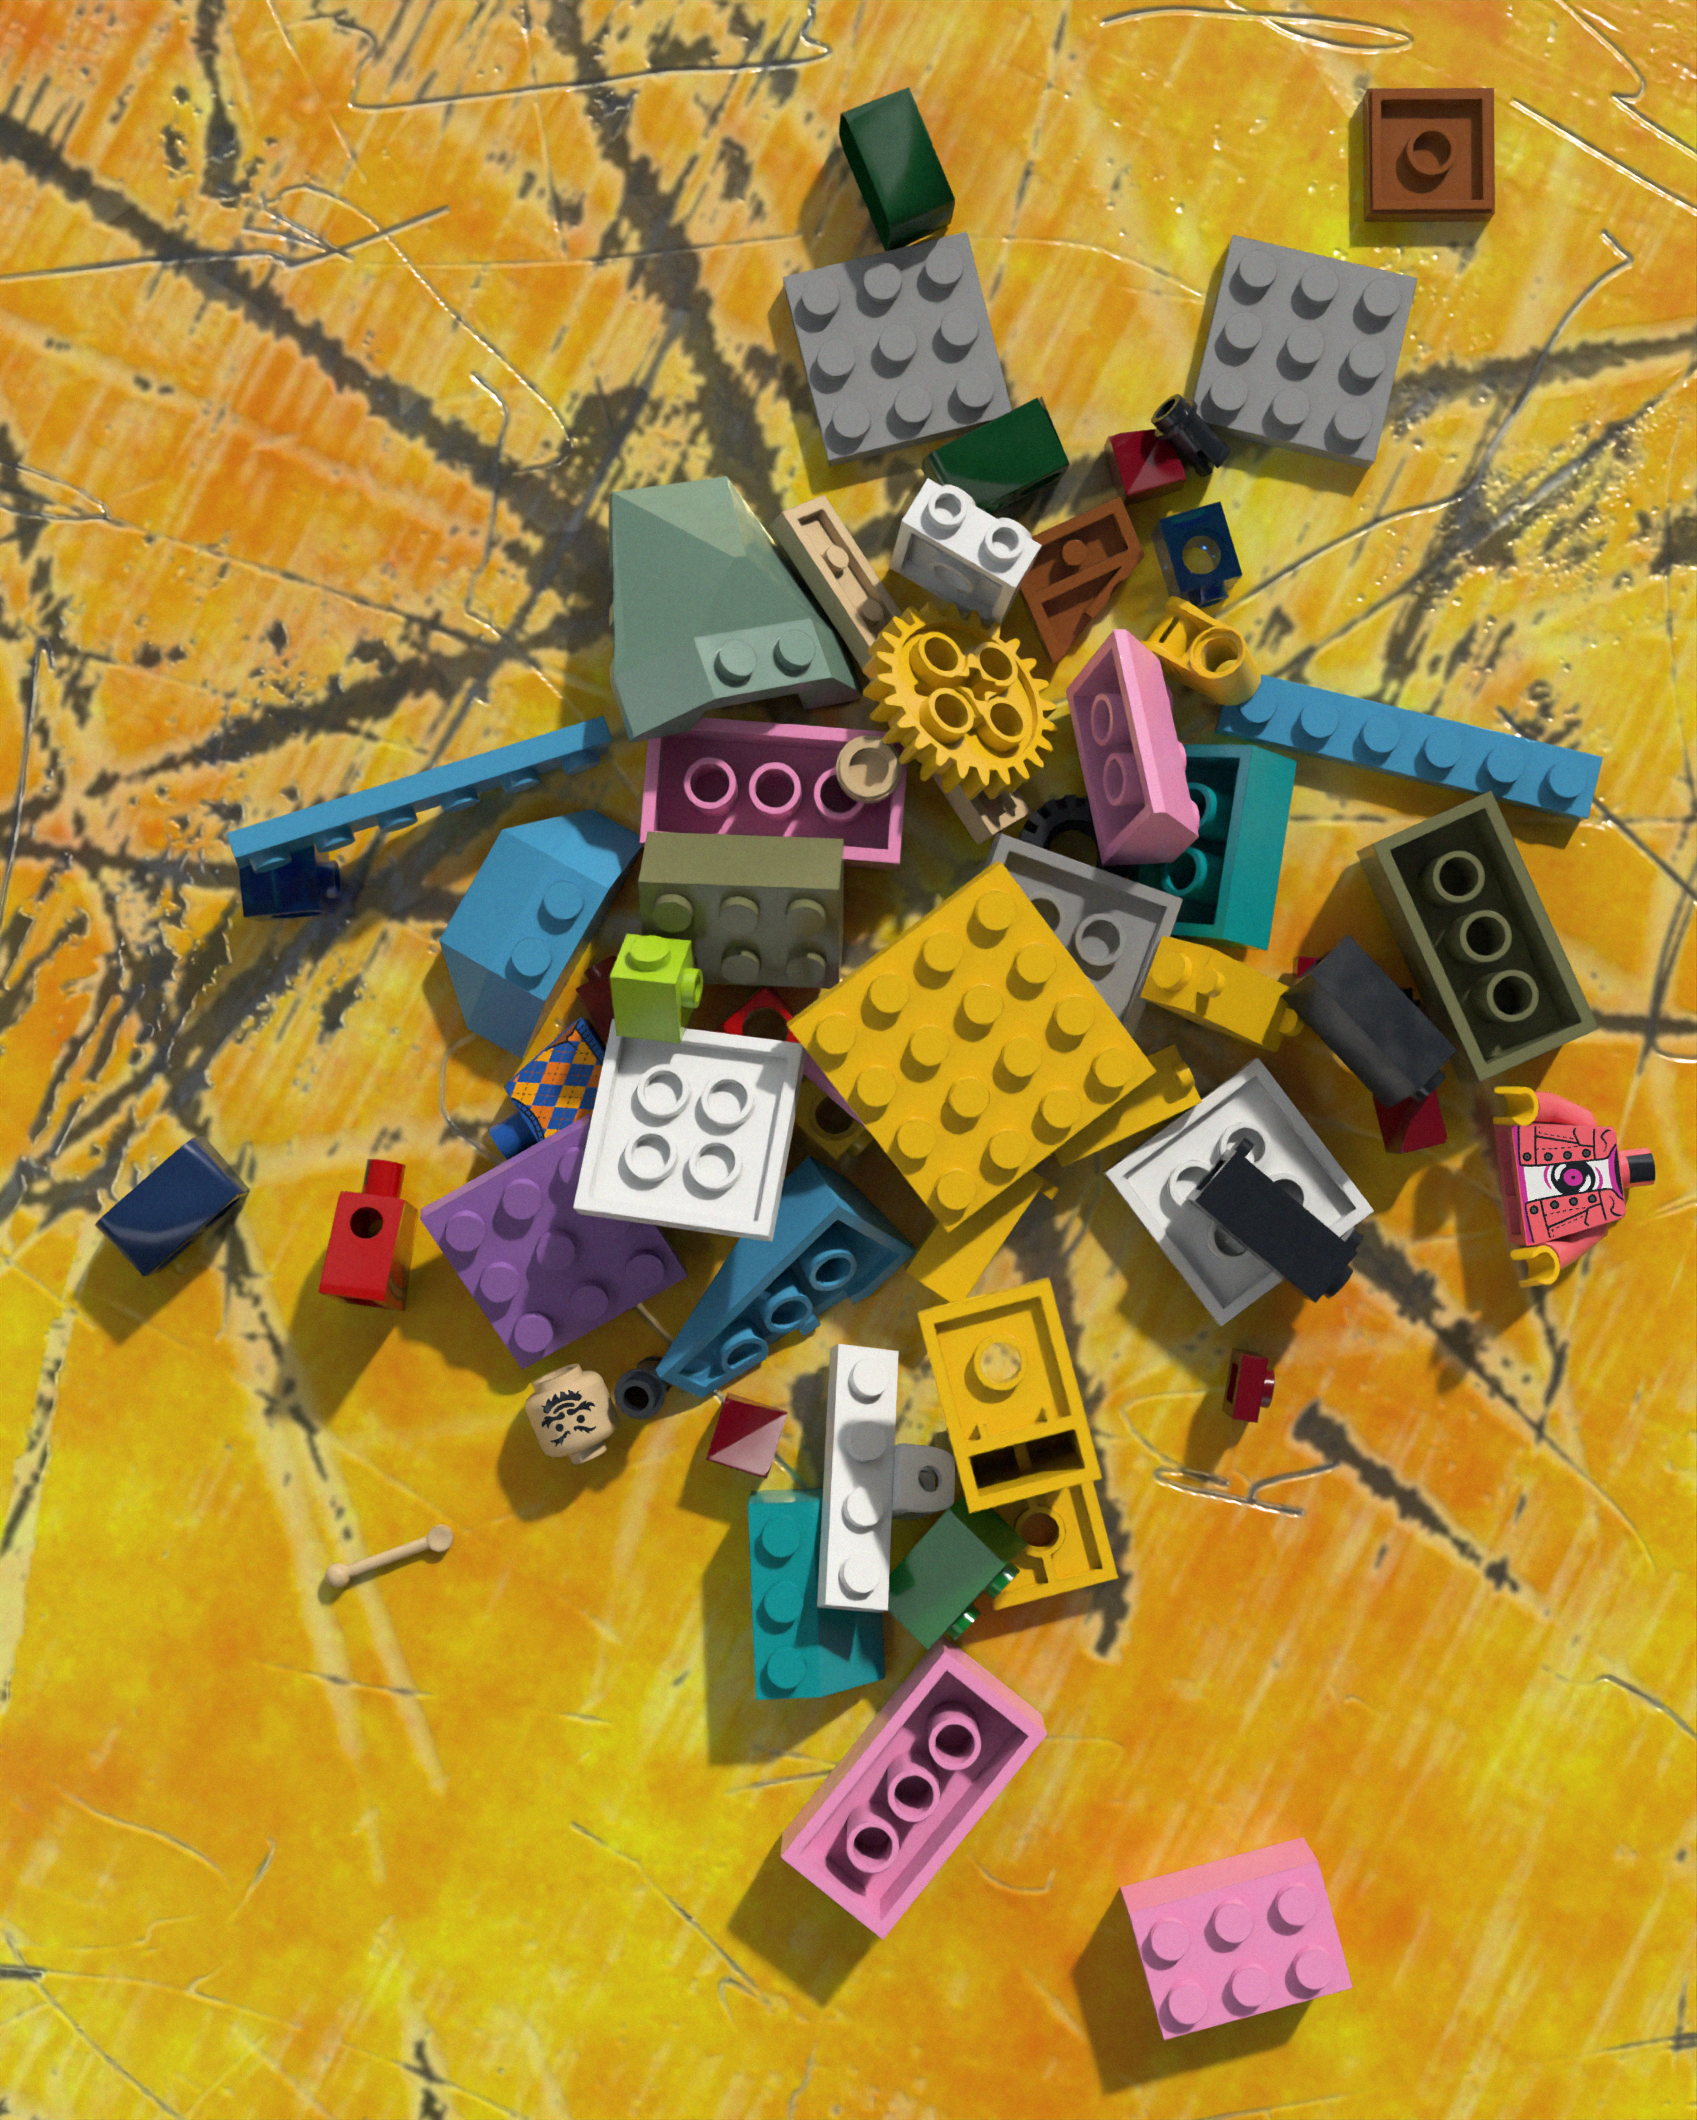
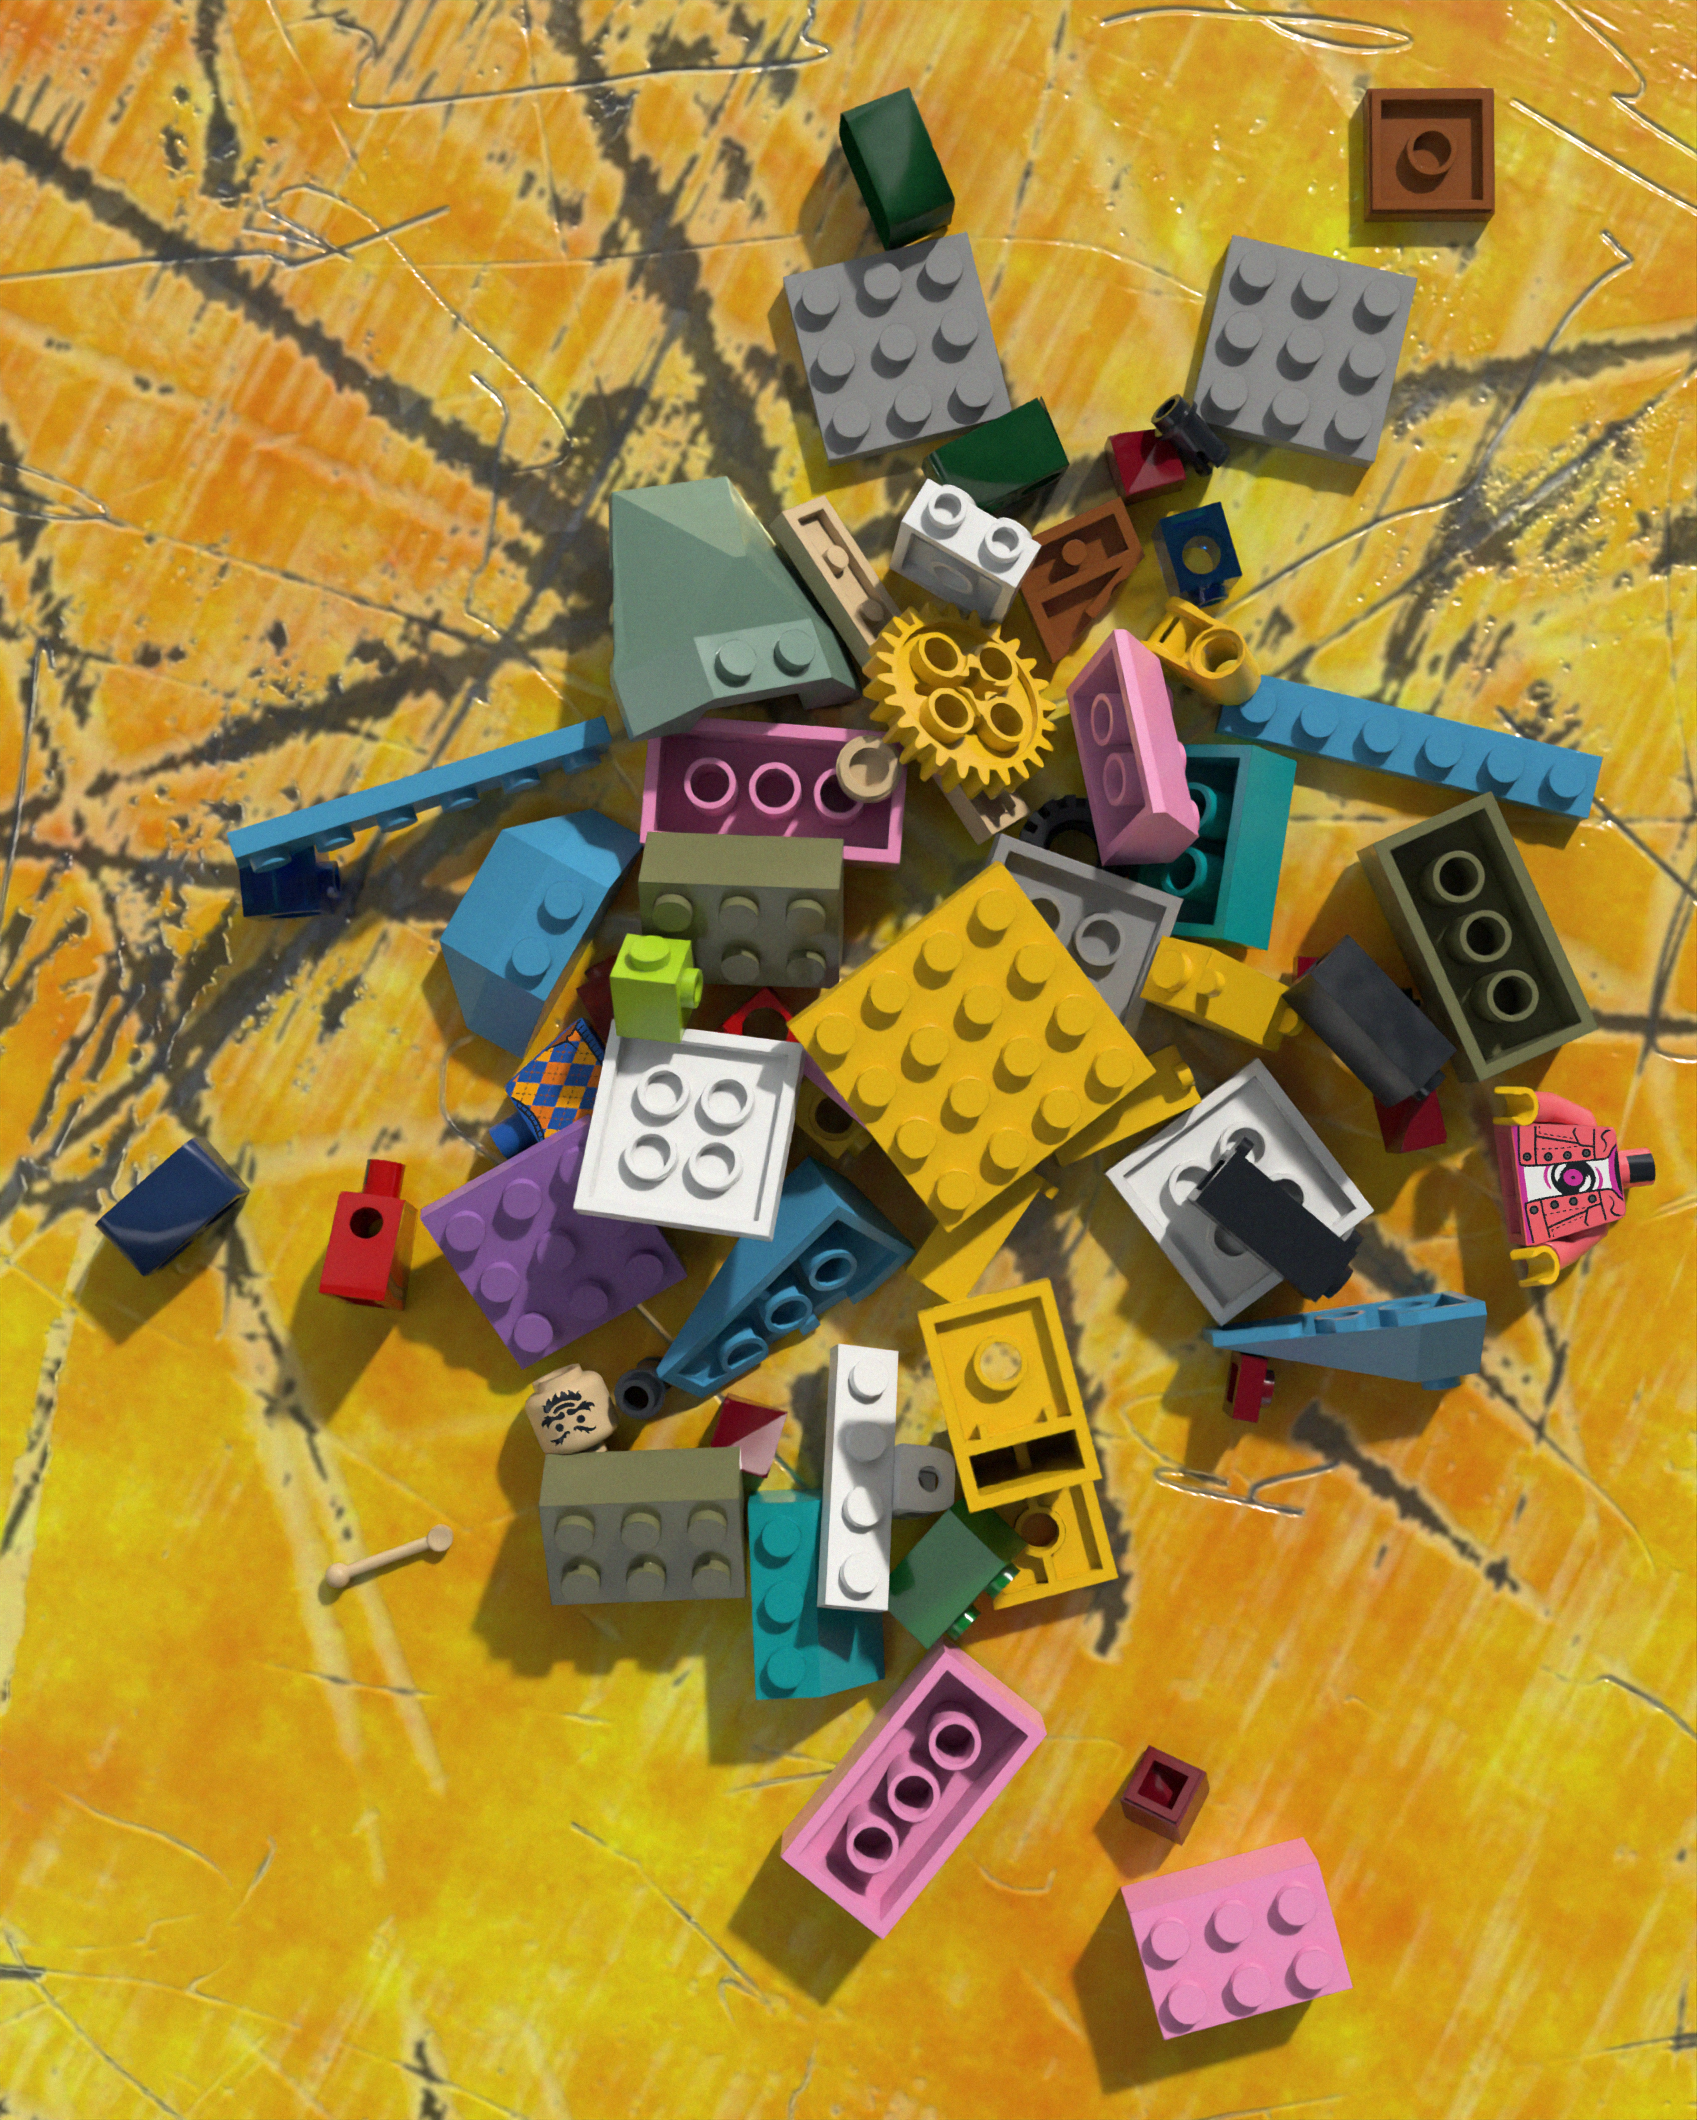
none -> olive brick [539,1446,747,1605]
none -> dark red slope [1120,1745,1210,1846]
none -> dark azure wedge [1202,1291,1487,1390]

